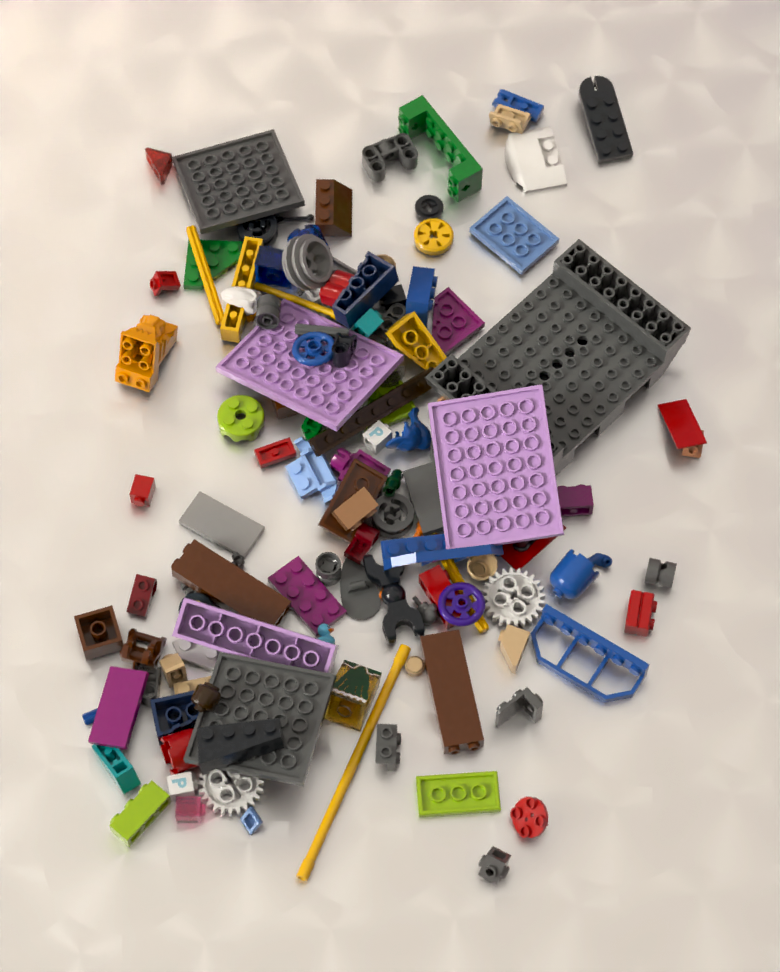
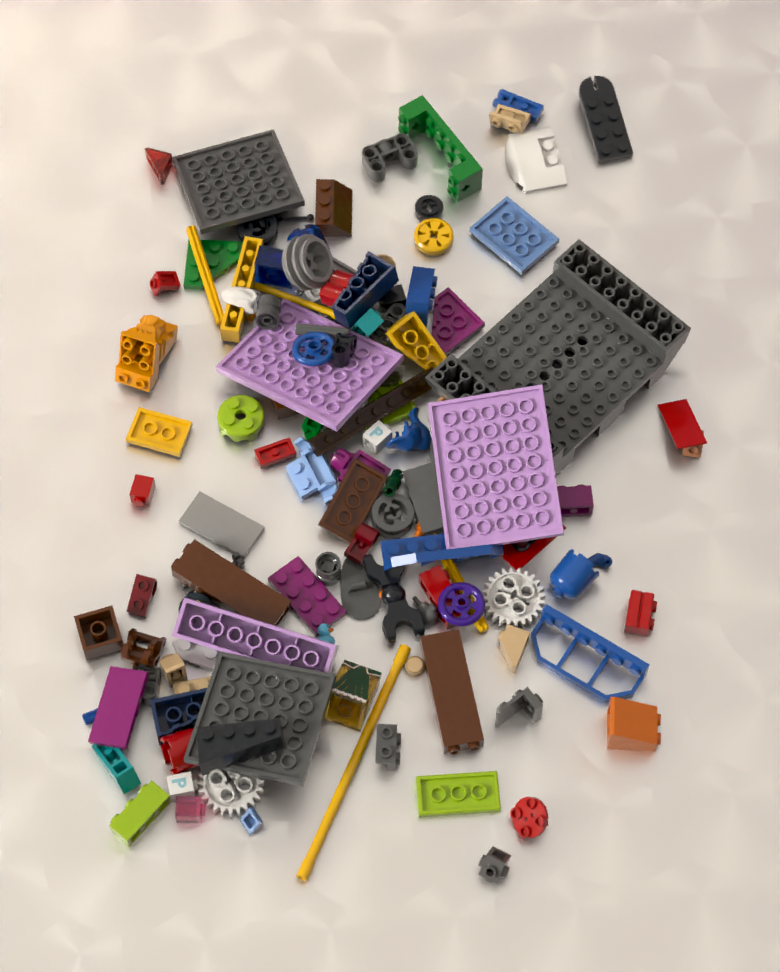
dark brown head [191,682,221,714] -> none
medium nougat brick [331,487,379,531] -> none
tan hair [467,555,498,581] -> none
dark grey wheel [645,558,677,588] -> none
none -> yellow plate [126,407,193,457]
none -> orange slope [607,697,661,752]

